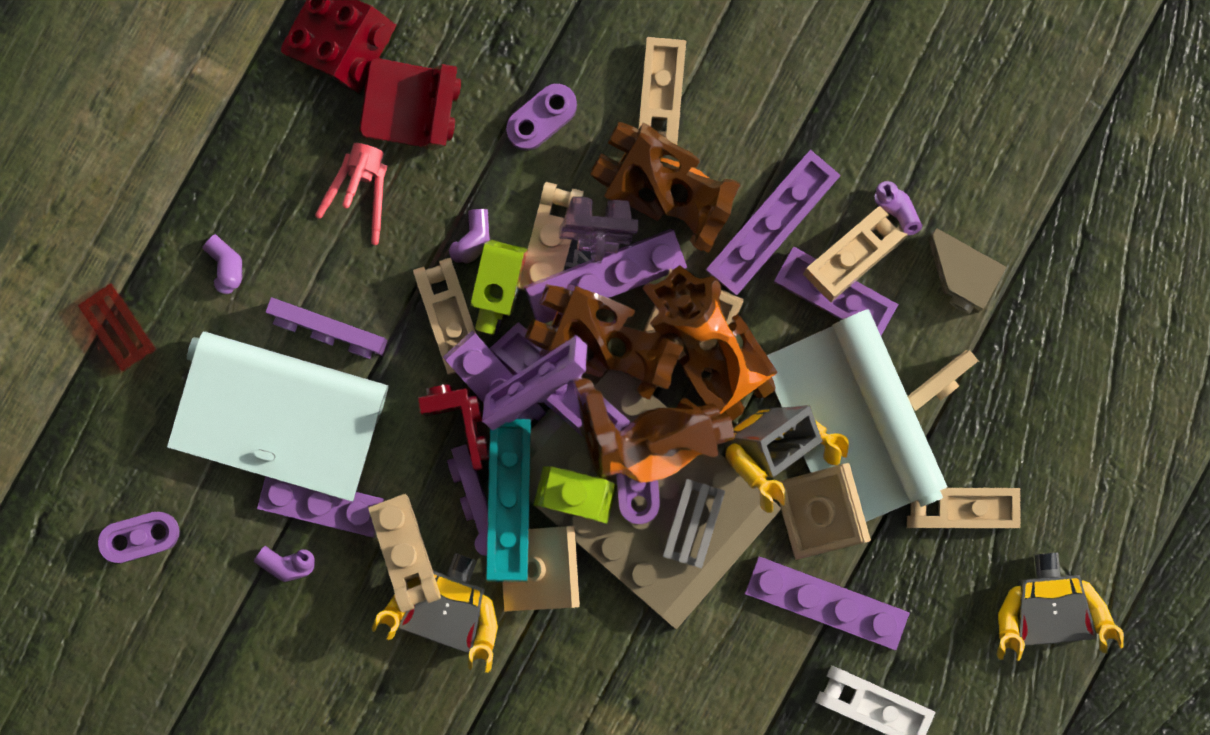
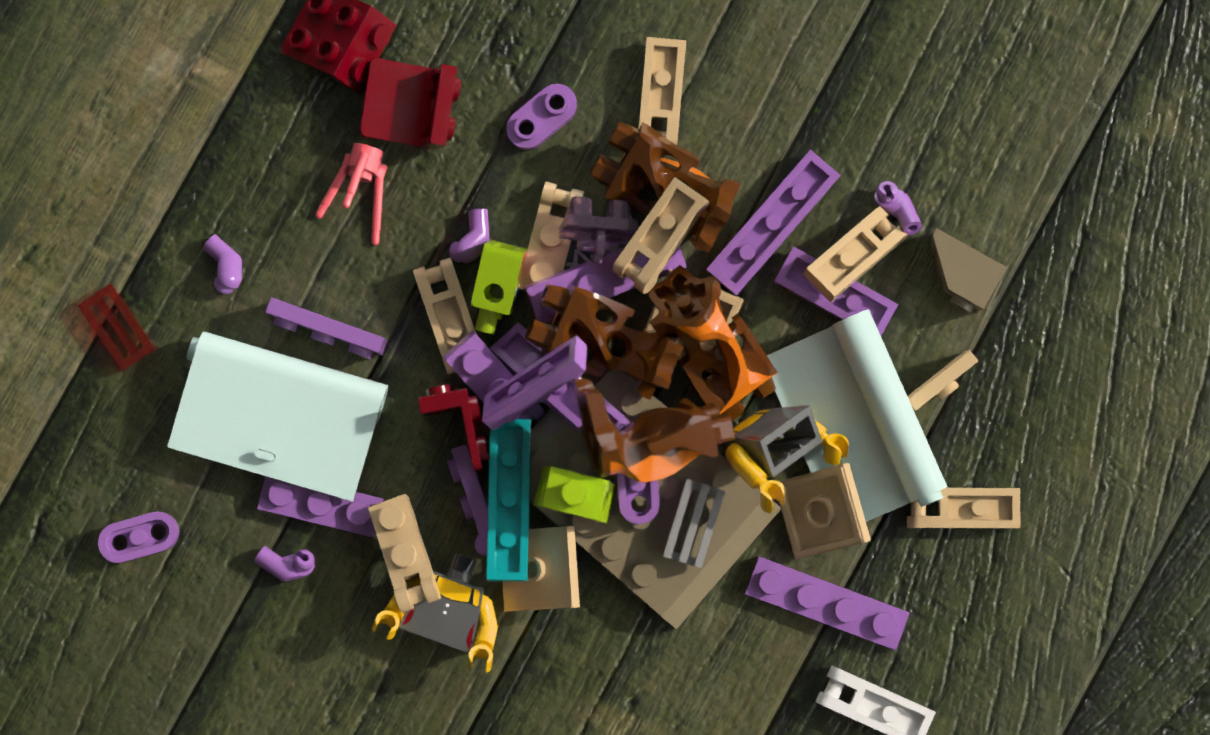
torso [997,553,1124,661] -> none
none -> tan plate [612,177,710,294]

